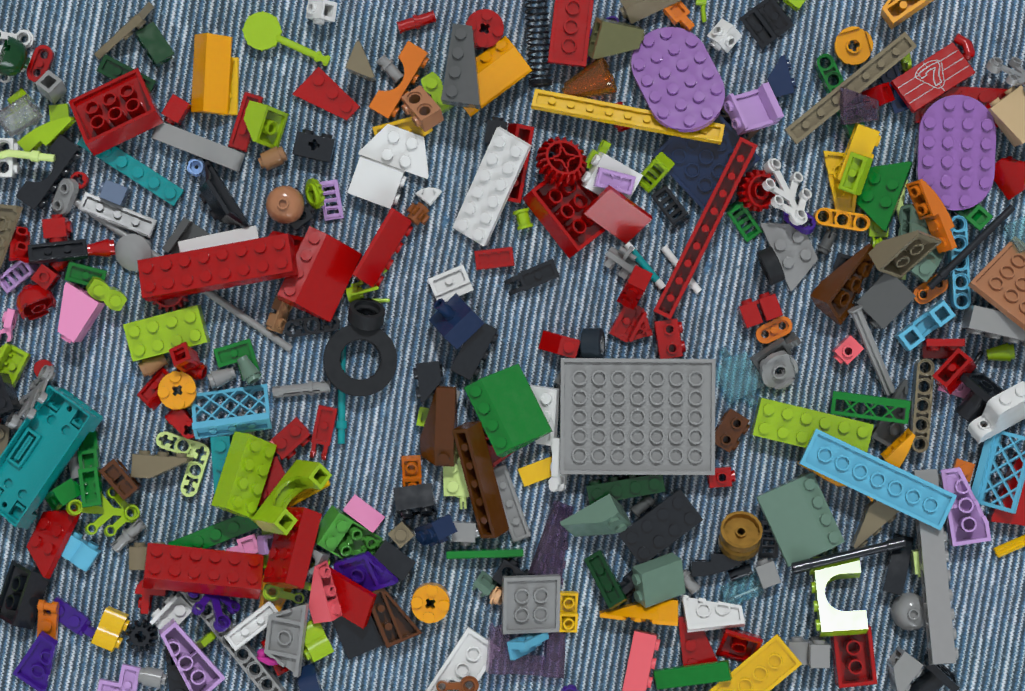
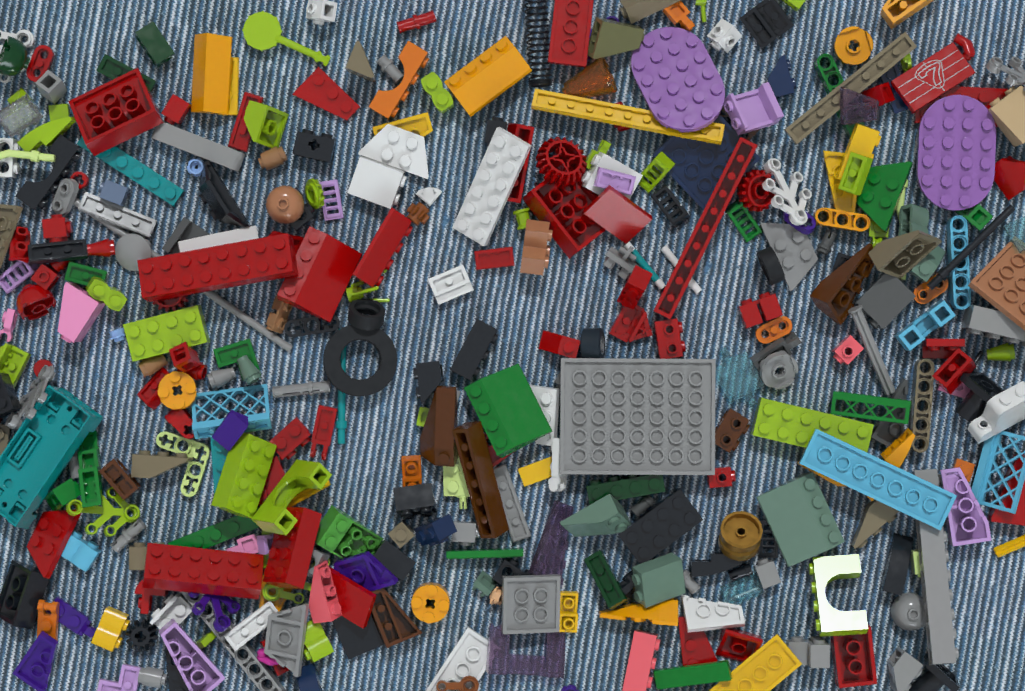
dark tan wing [94,2,154,60] -> none
bright pink slope [343,494,385,533] -> none
nougat brick [401,85,444,132] -> none
dark blue brick [429,293,484,350] -> none
dark grey wedge [441,23,481,109] -> none
red brick [466,9,504,50] -> none
black hinge [504,259,560,296] -> none
medium azure bracket [507,633,549,660] -> none
black piece [791,537,906,574] -> none
orange slope [905,179,957,254] -> none
none -> light blue plate [109,327,126,342]
none -> dark purple slope [212,410,249,451]
none -> nougat brick [520,219,553,276]

